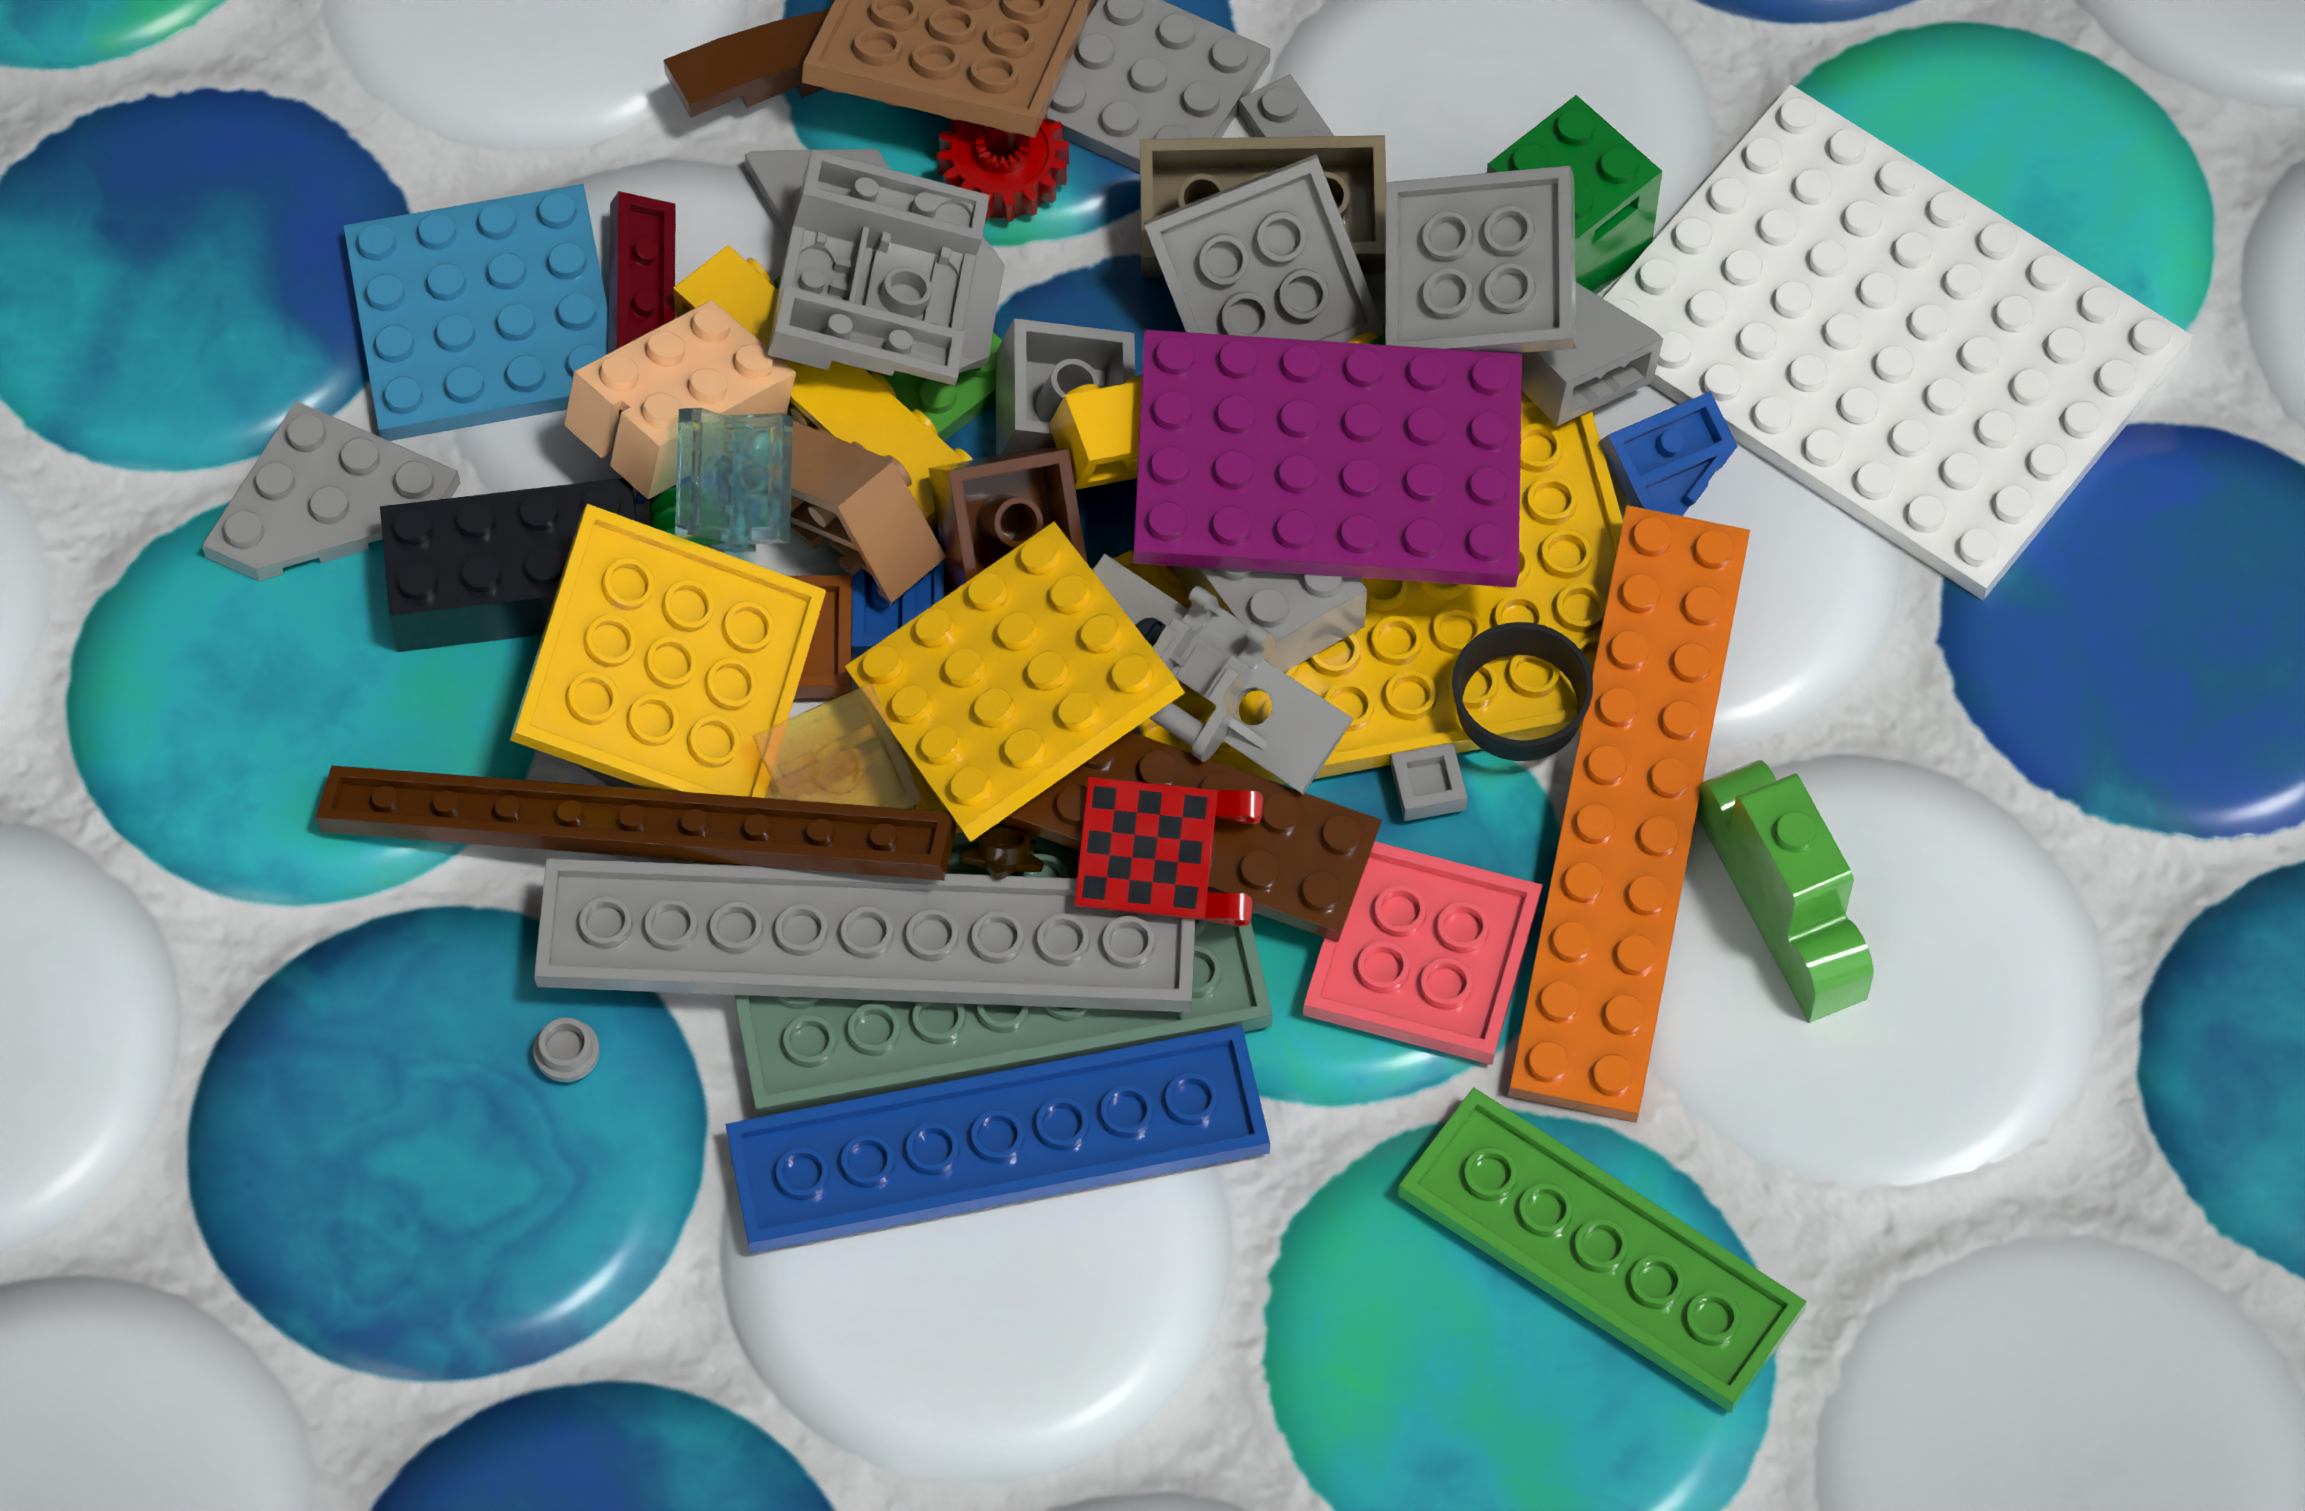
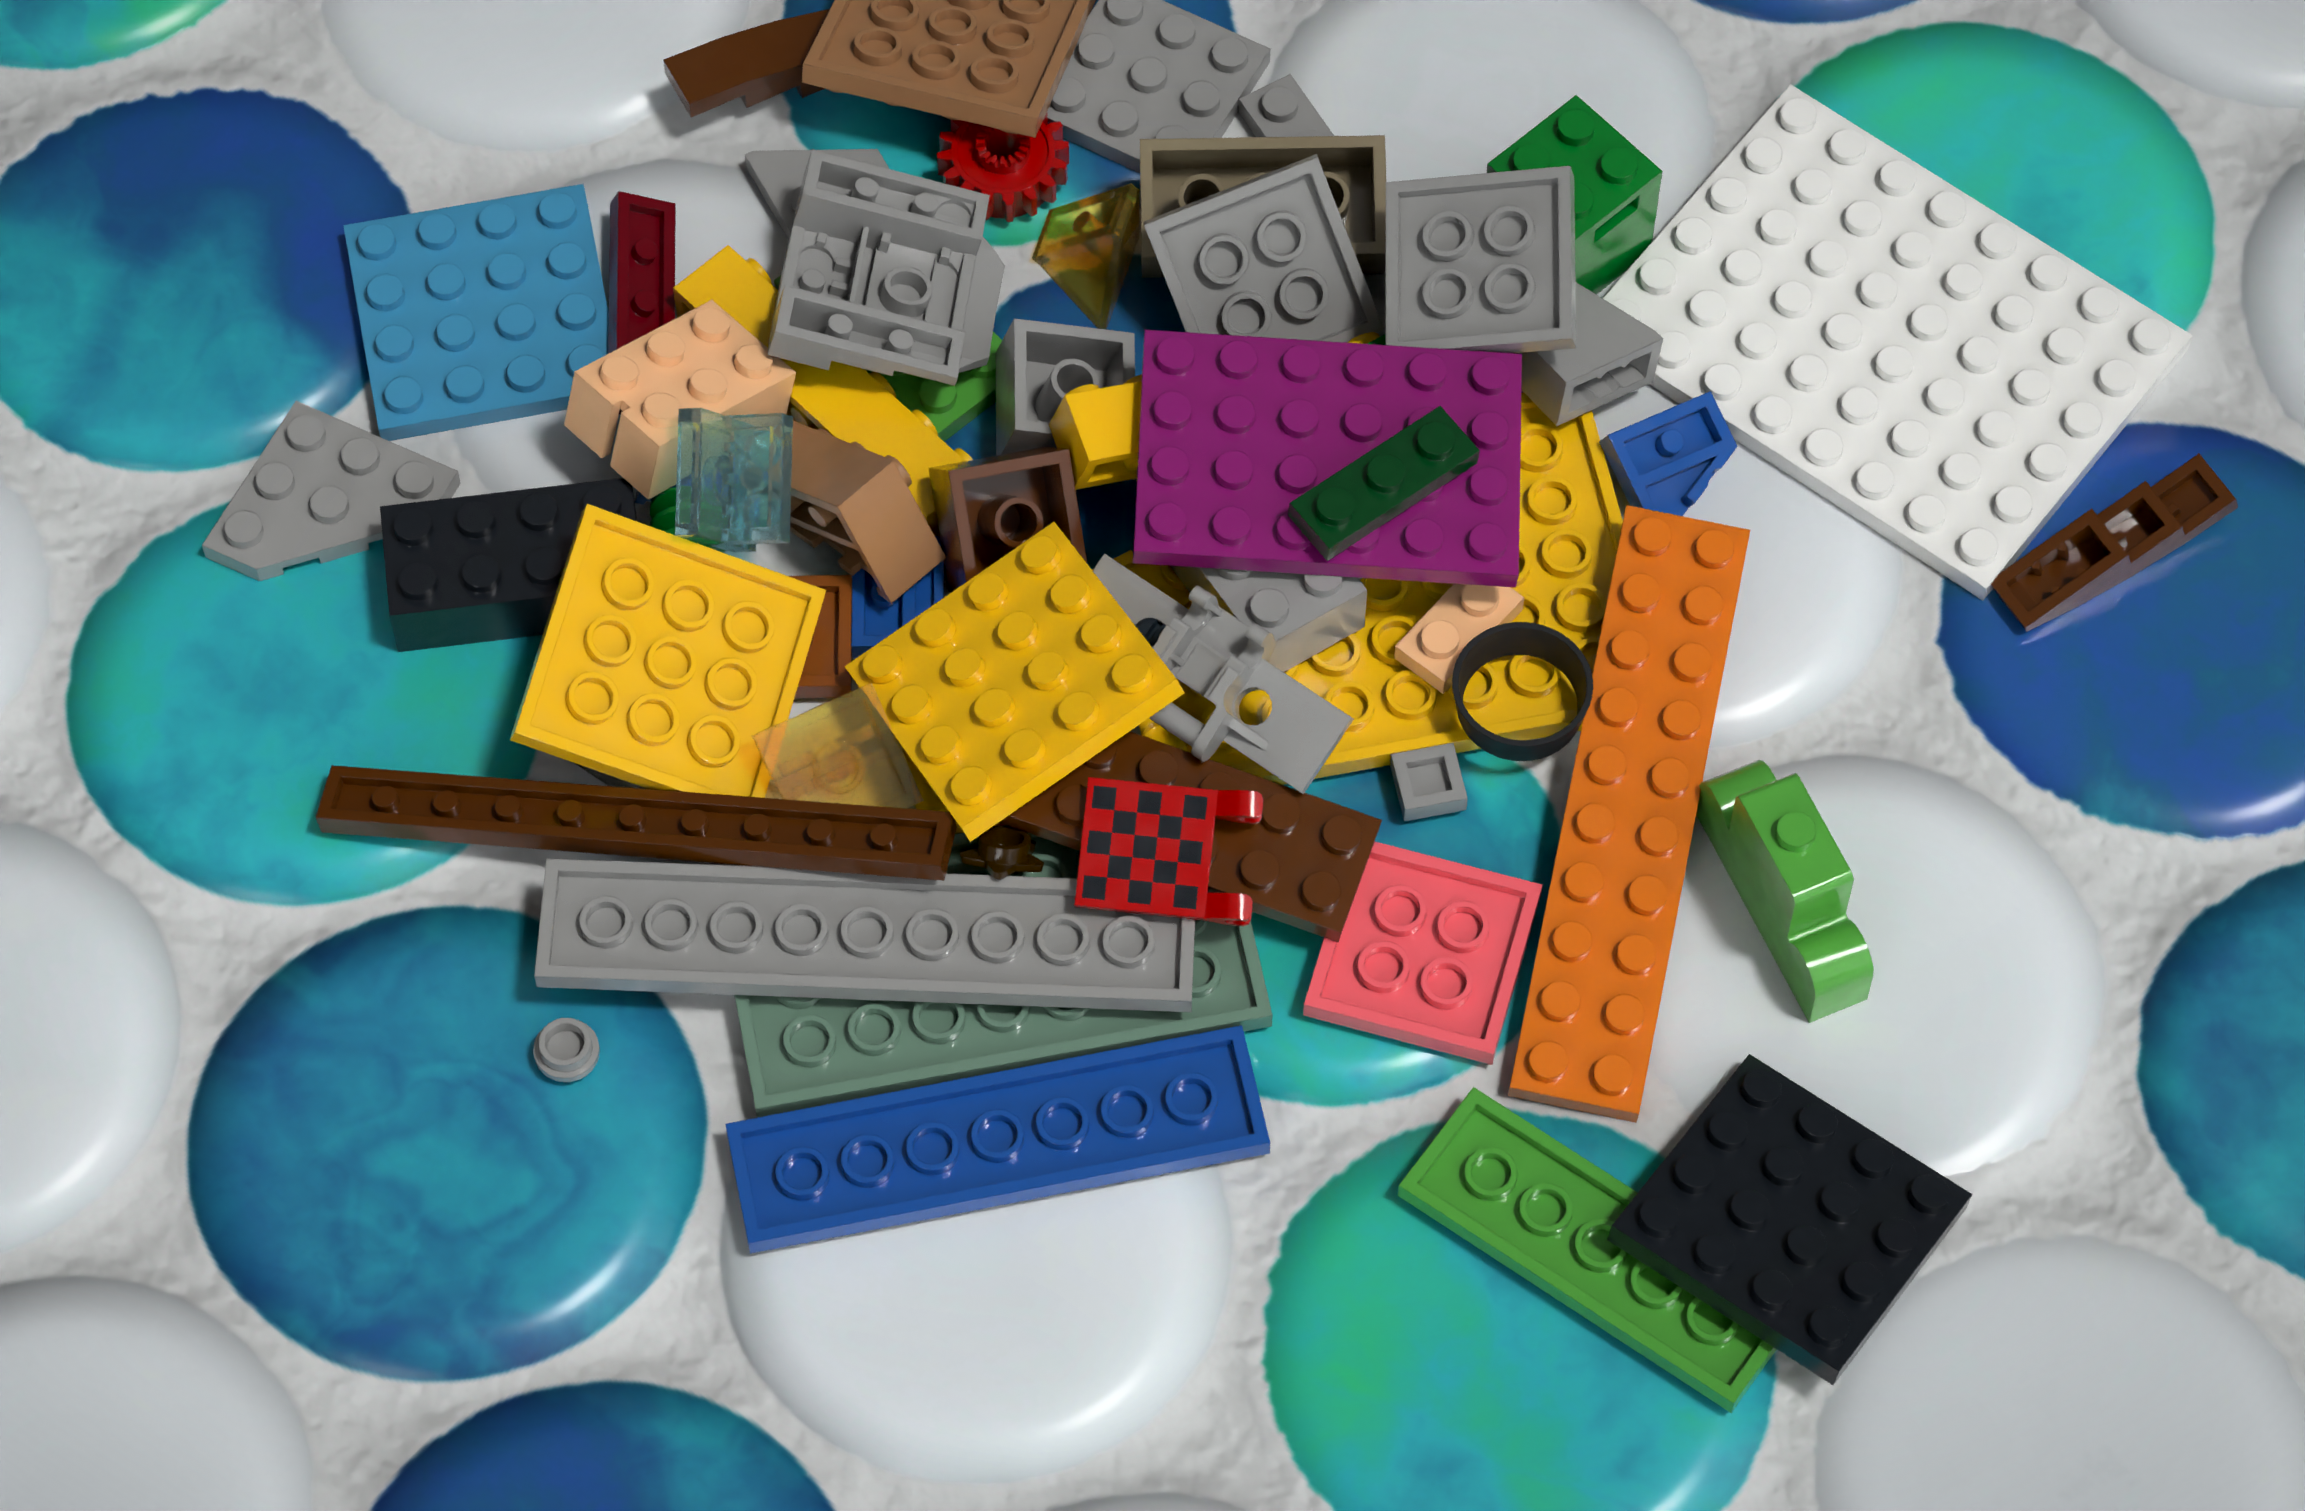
none -> clear yellow slope [1032,183,1140,330]
none -> dark green plate [1288,406,1480,561]
none -> light nougat plate [1394,584,1524,694]
none -> black plate [1607,1054,1972,1385]
none -> reddish brown slope [1991,453,2238,632]

